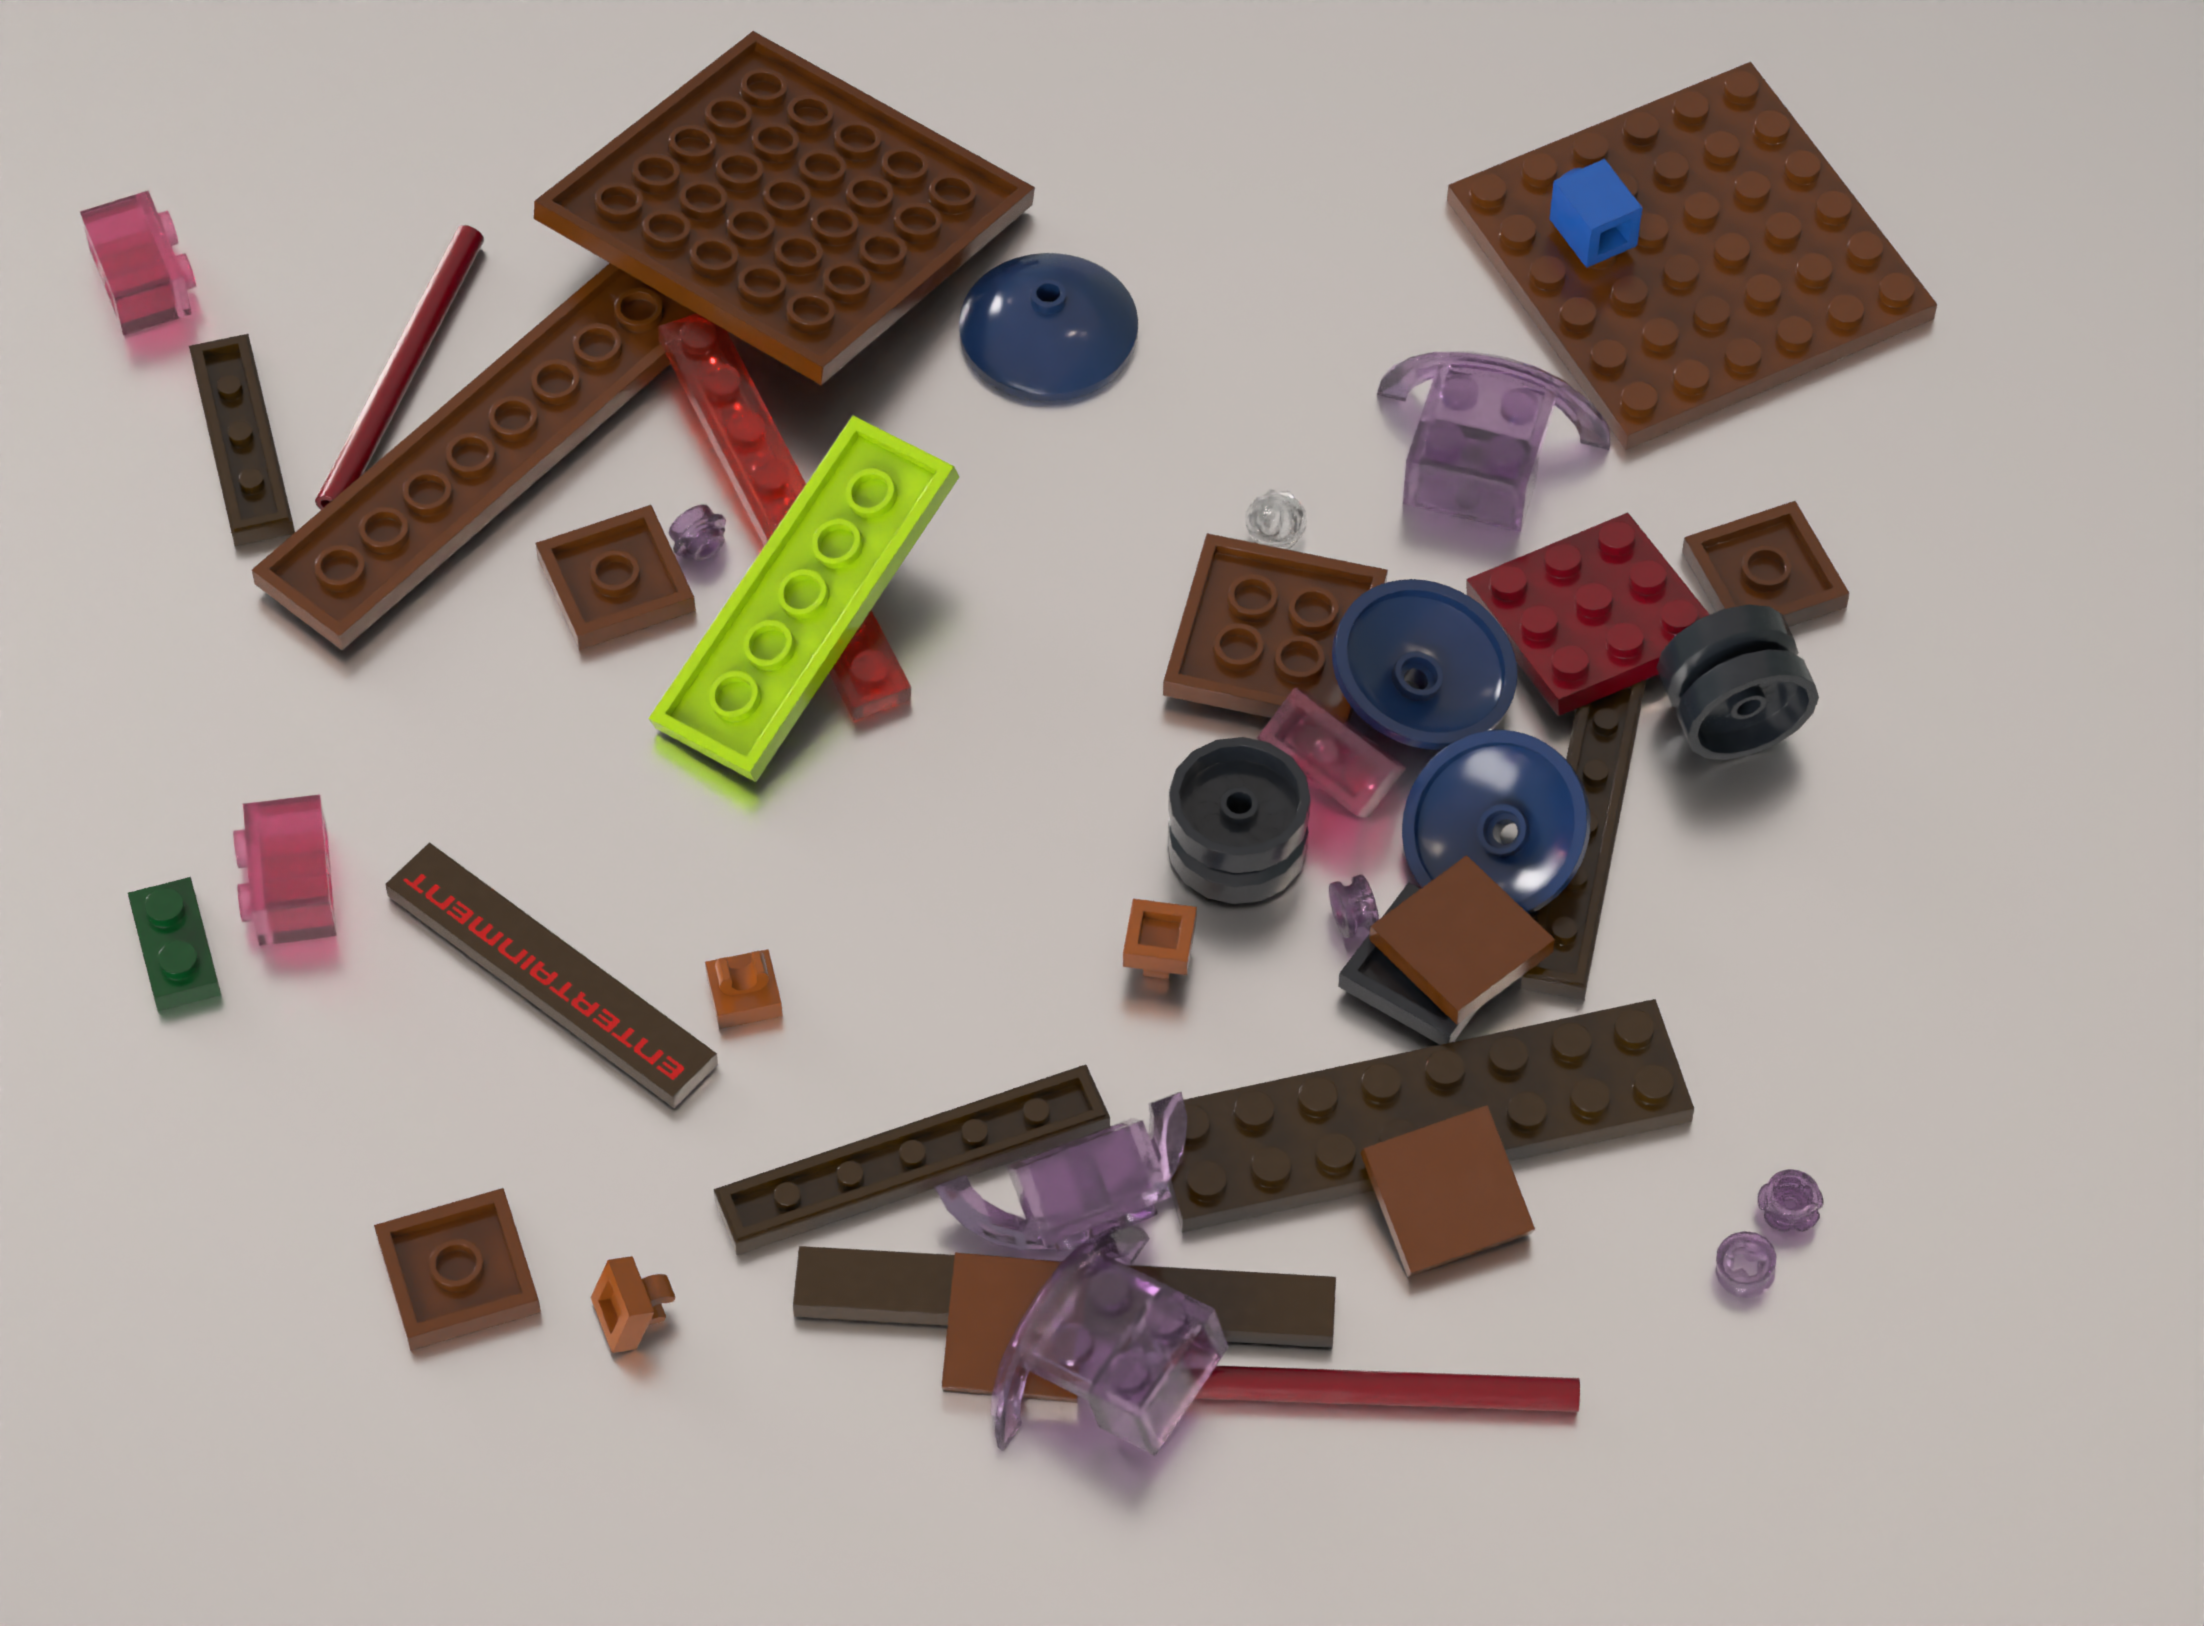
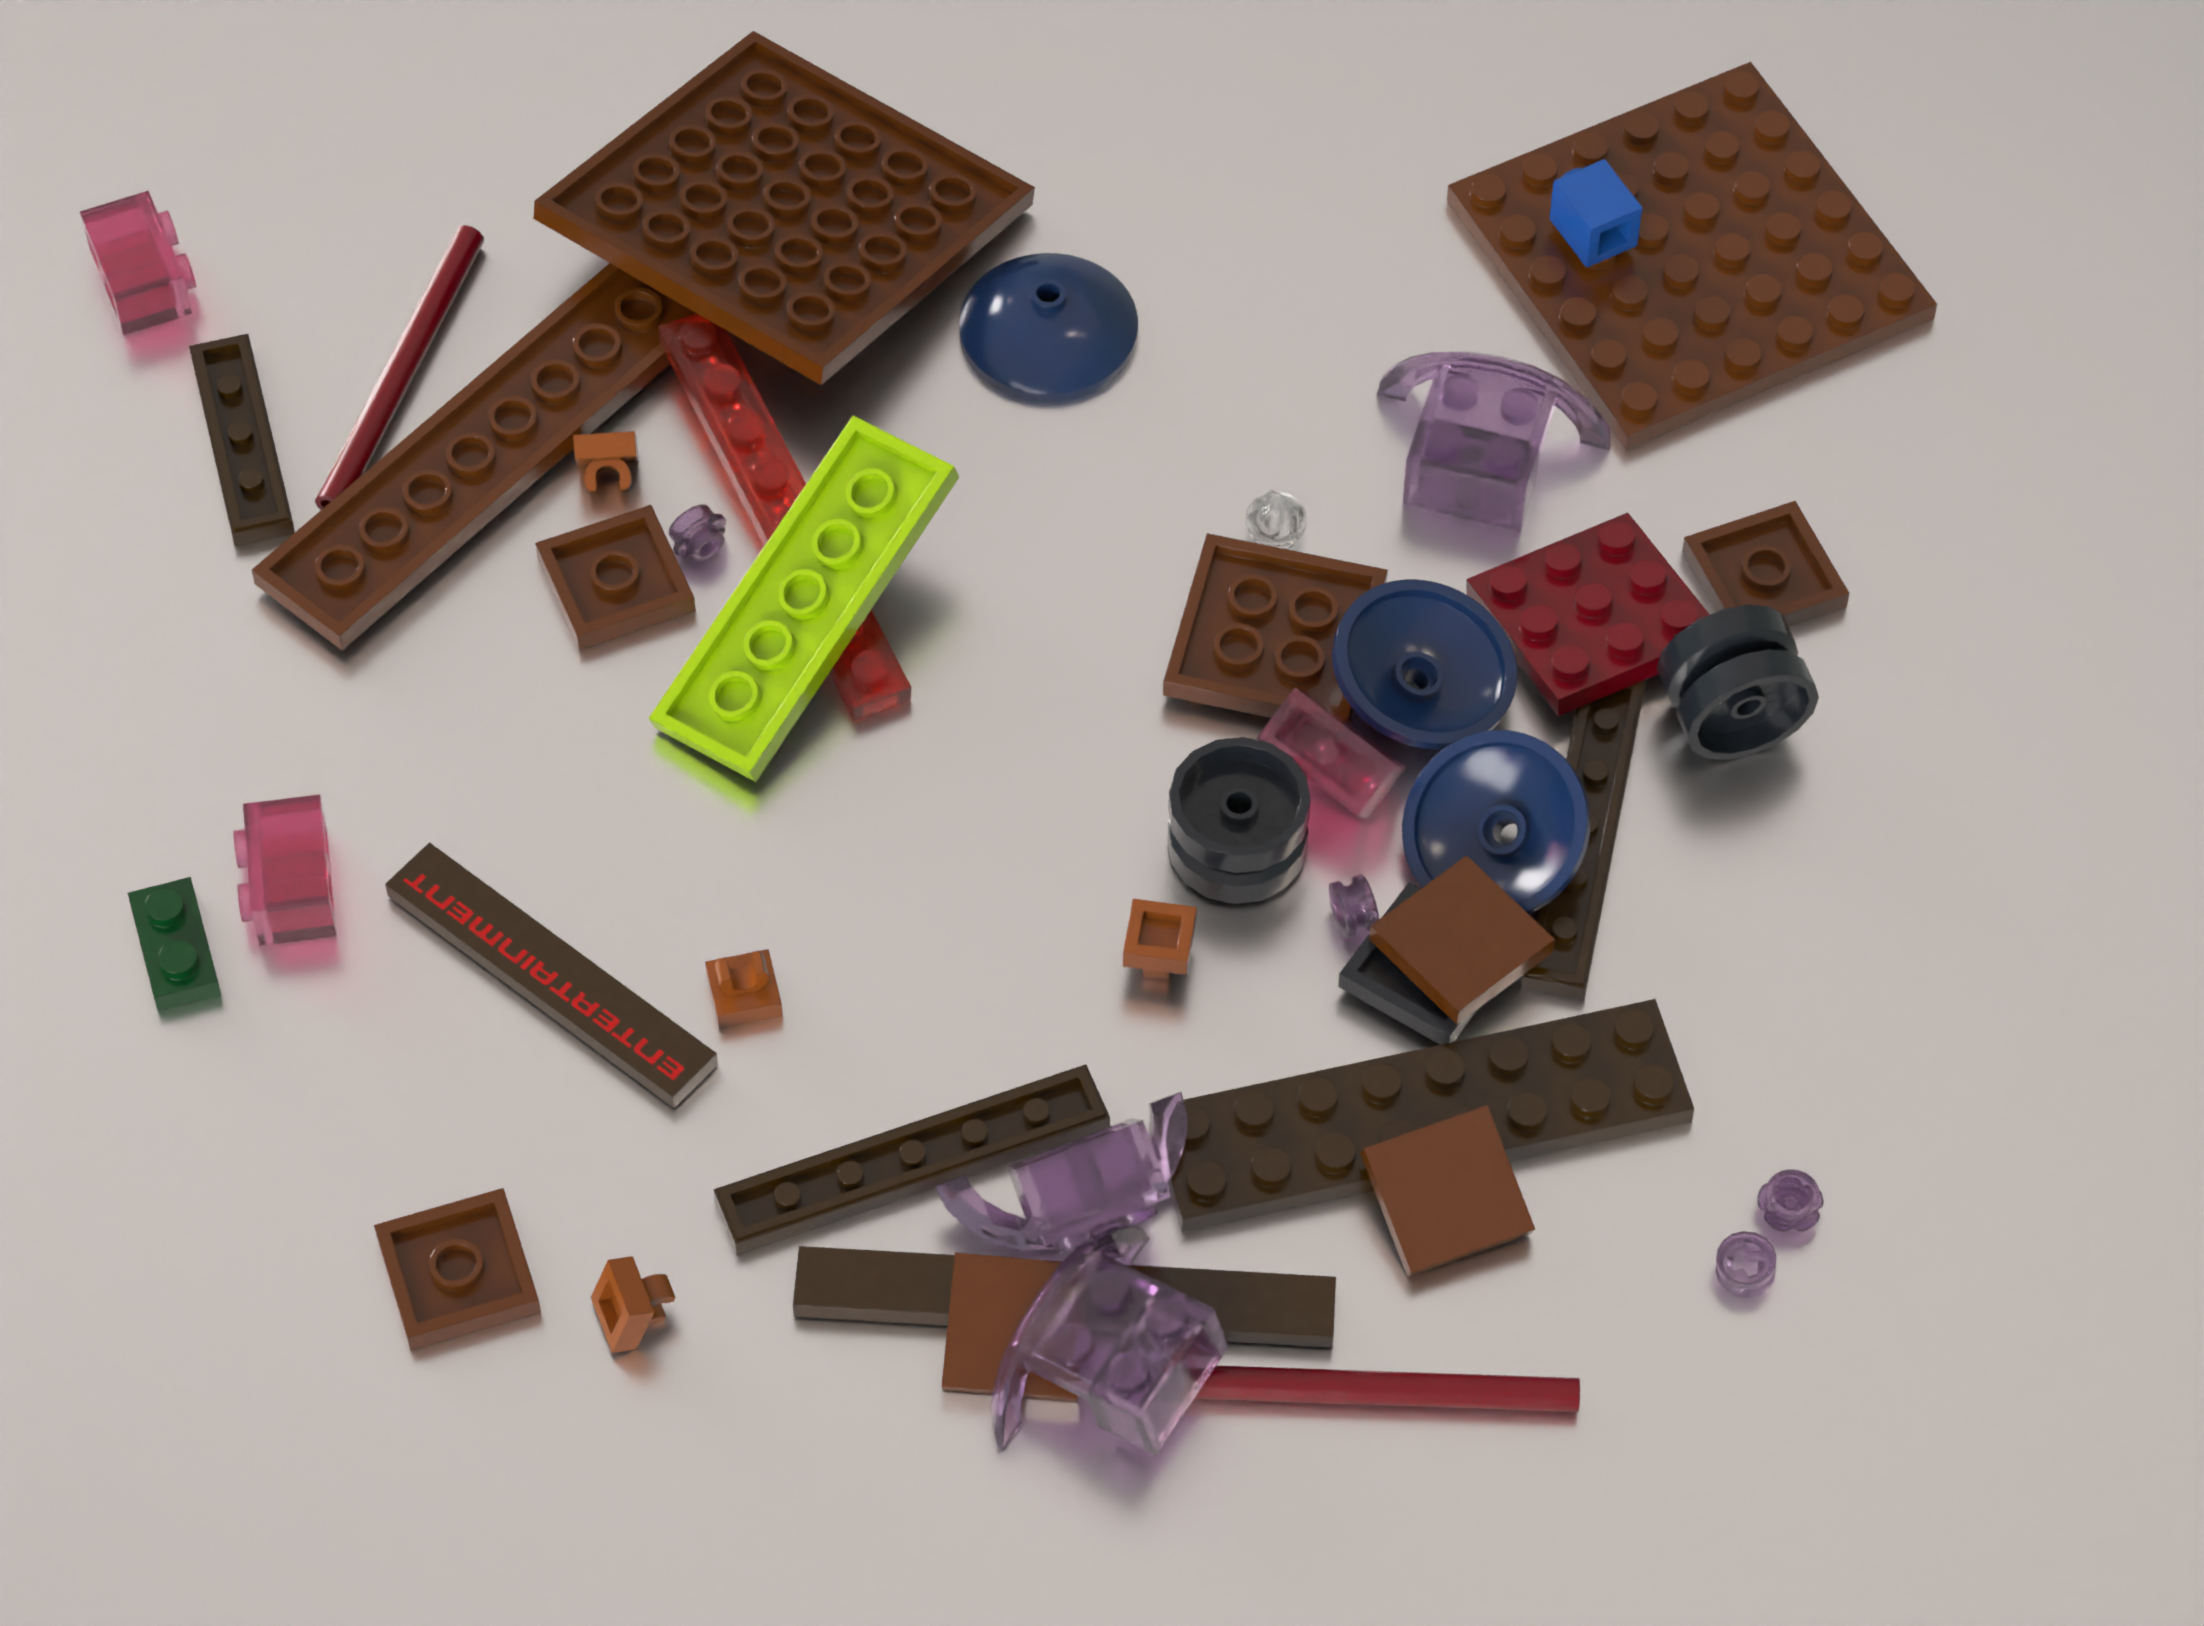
none -> dark orange tile [573,431,639,494]

